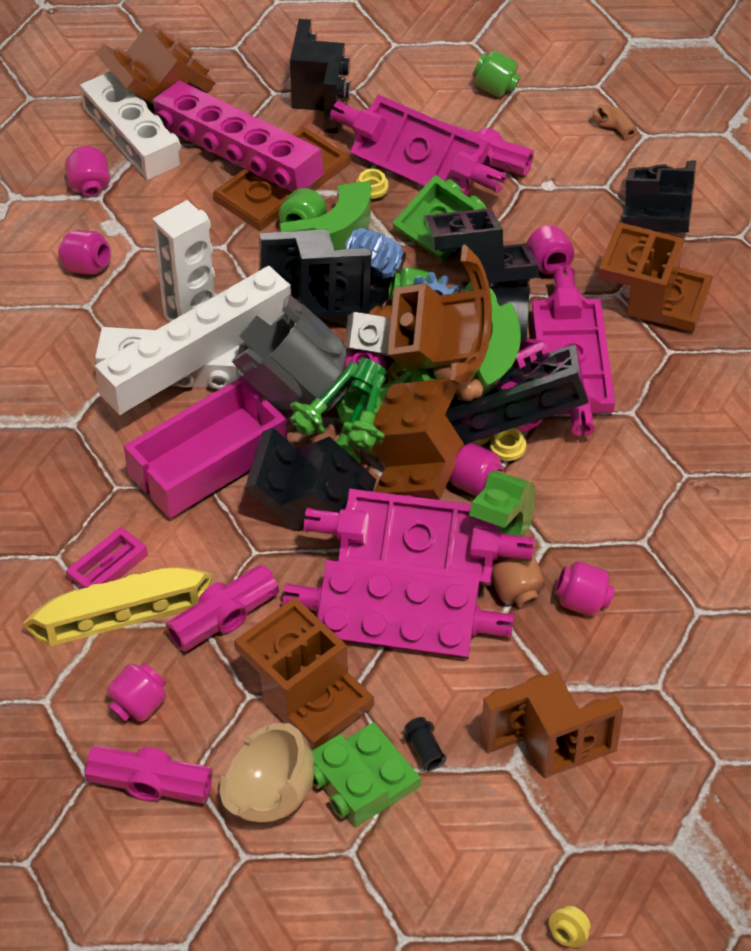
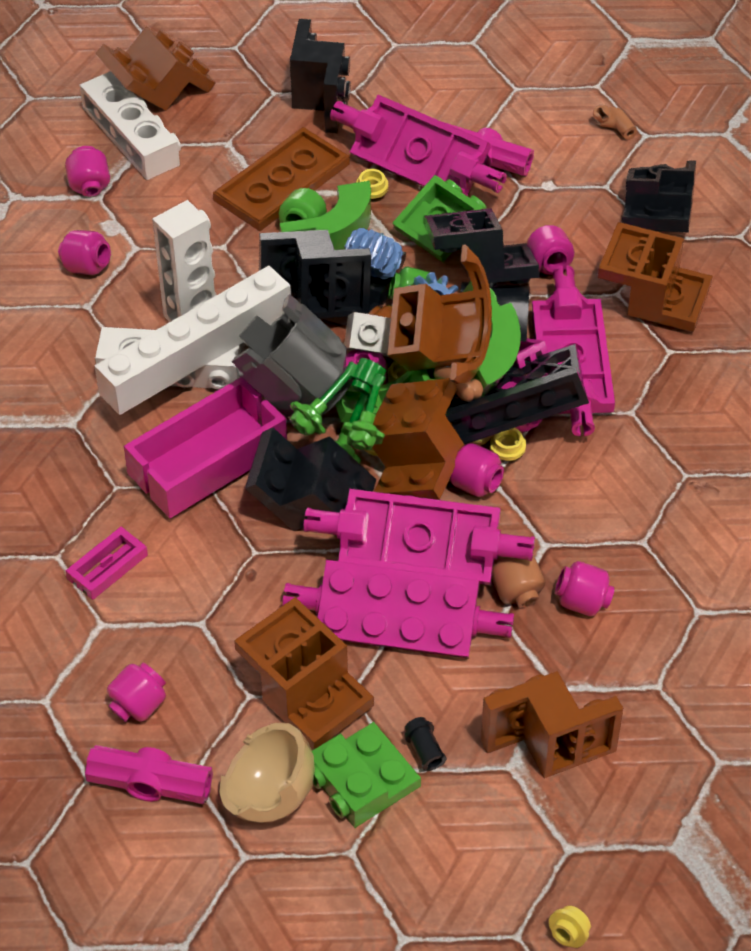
light yellow brick [22,567,213,647] -> none
dark pink brick [153,80,324,192] -> none
dark pink piece [165,565,279,652] -> none
bright green arch [469,470,536,536] -> none
bright green head [472,50,521,98] -> none

